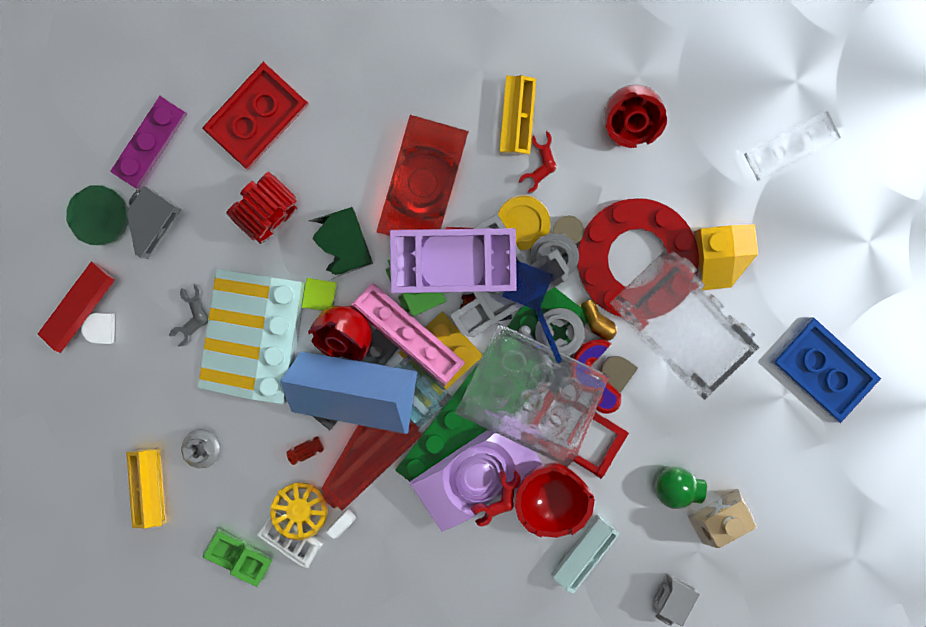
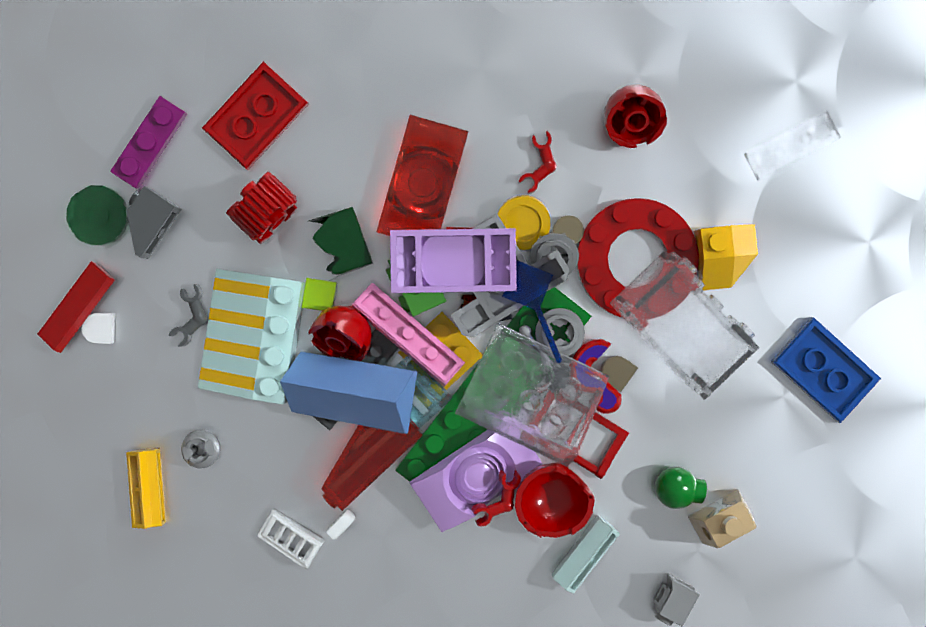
bright green slope [203,528,272,587] -> none
yellow wheel [270,483,328,540] -> none
clear red piece [286,437,324,465] -> none
yellow piece [500,75,536,155] -> none
pearl gold arm [581,300,617,341] -> none

